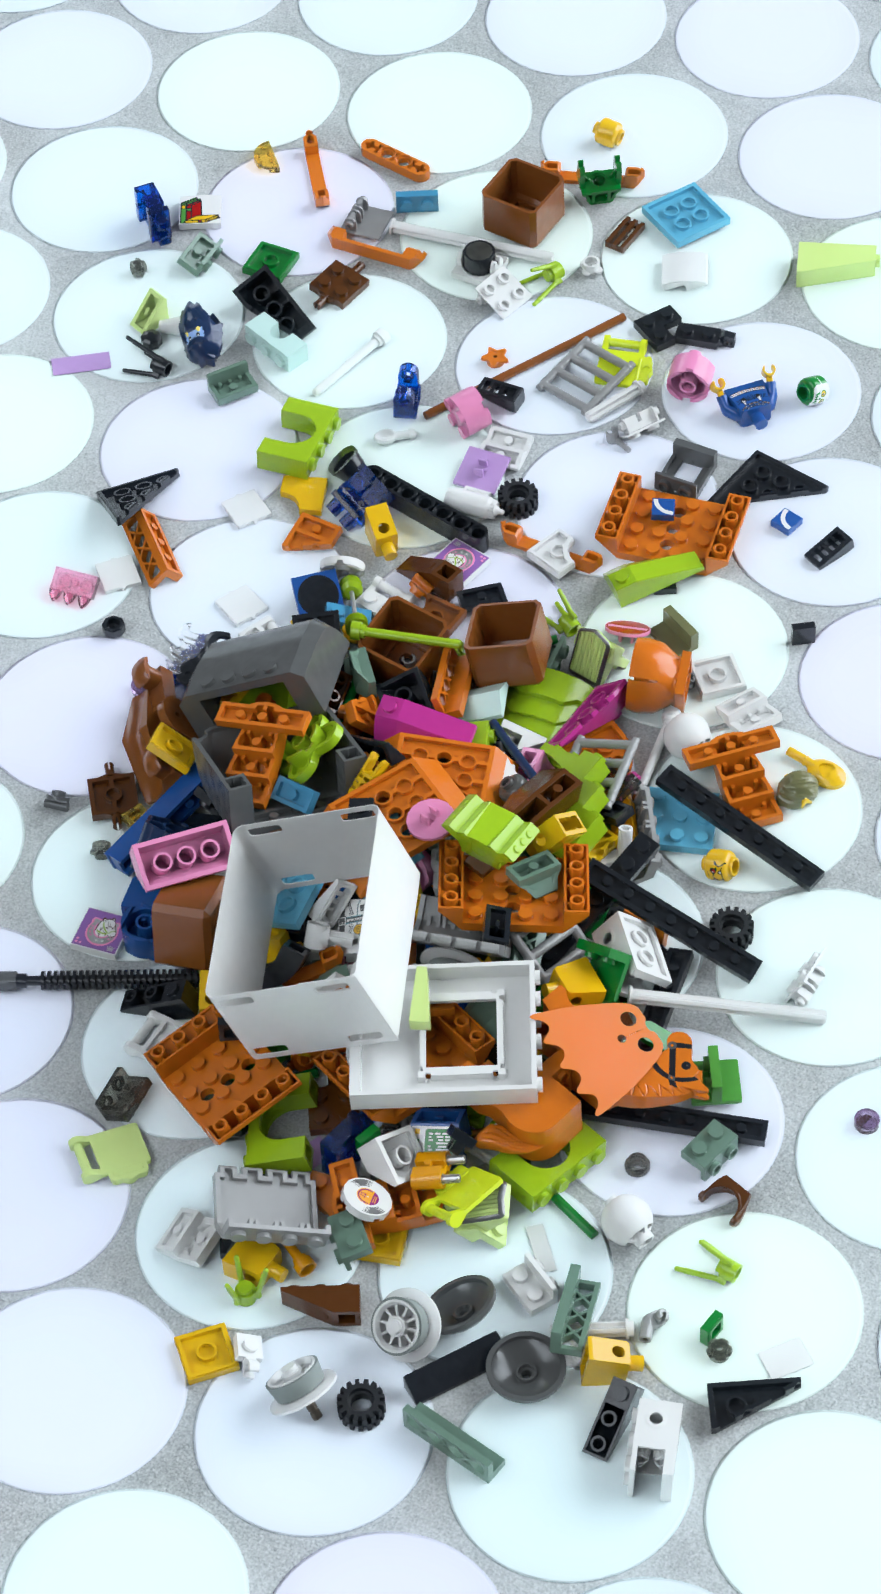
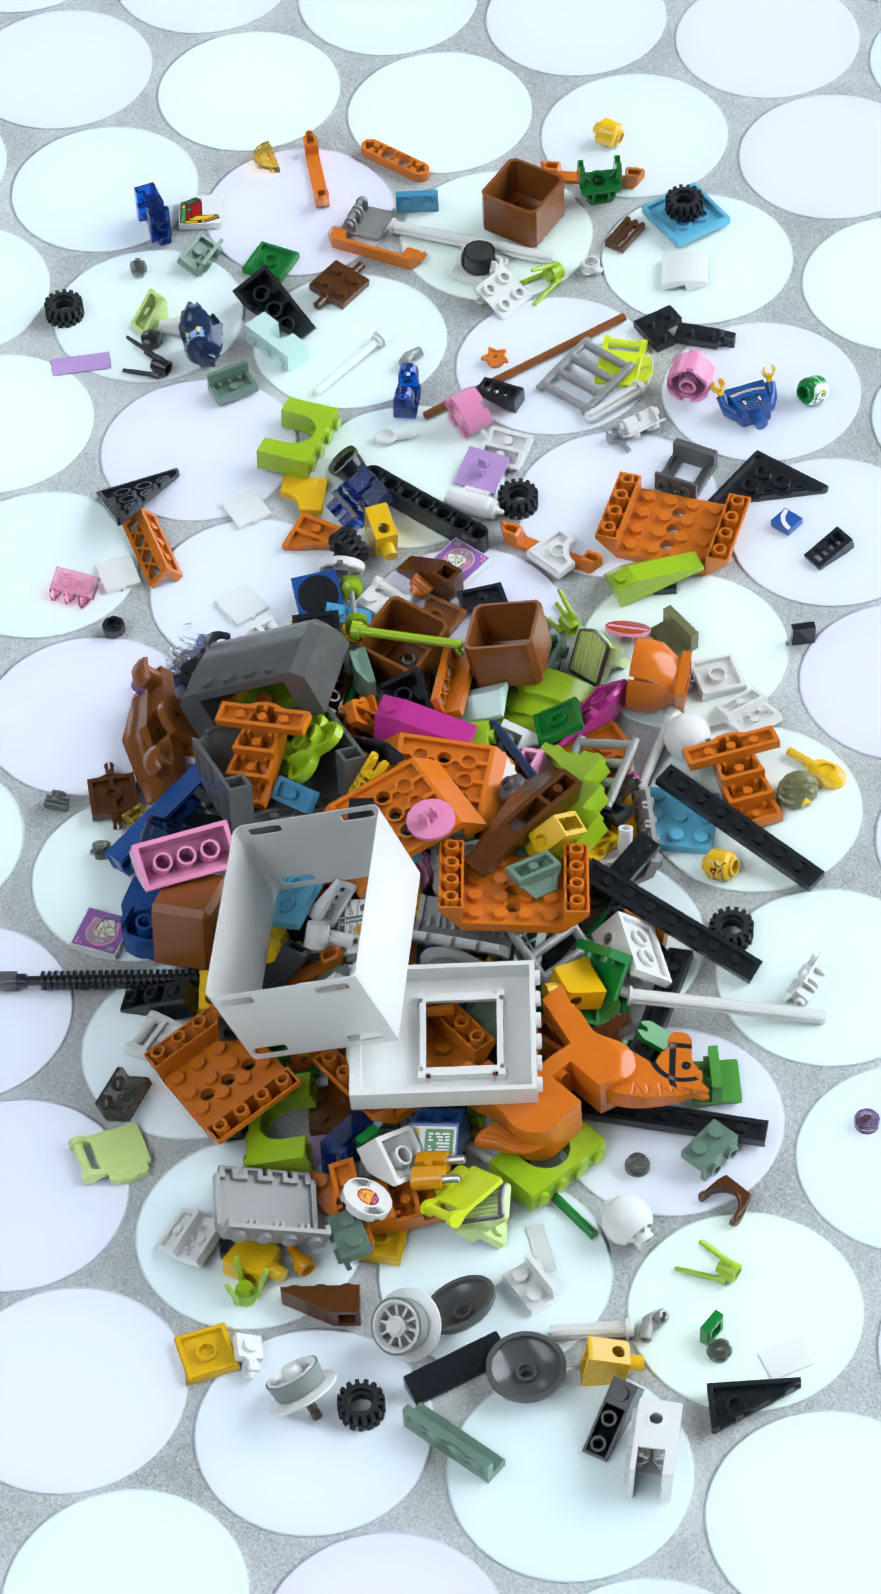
yellow tile [146,722,195,775] -> none
yellowish green piece [409,966,431,1030] -> none
lime slope [441,794,540,870] -> none
black tile [446,1124,477,1156] -> none
black slope [480,904,512,946] -> none
orange piece [530,1003,663,1116] -> none
sand green fence [550,1263,601,1357] -> none
blue tile [651,498,675,521] -> none
yellowish green slope [796,242,880,287] -> none
none -> black tyre [44,289,84,328]
none -> black tyre [328,525,369,562]
none -> light grey arm [398,346,424,371]
none -> green tile [533,697,585,746]
none -> black tyre [665,184,704,223]

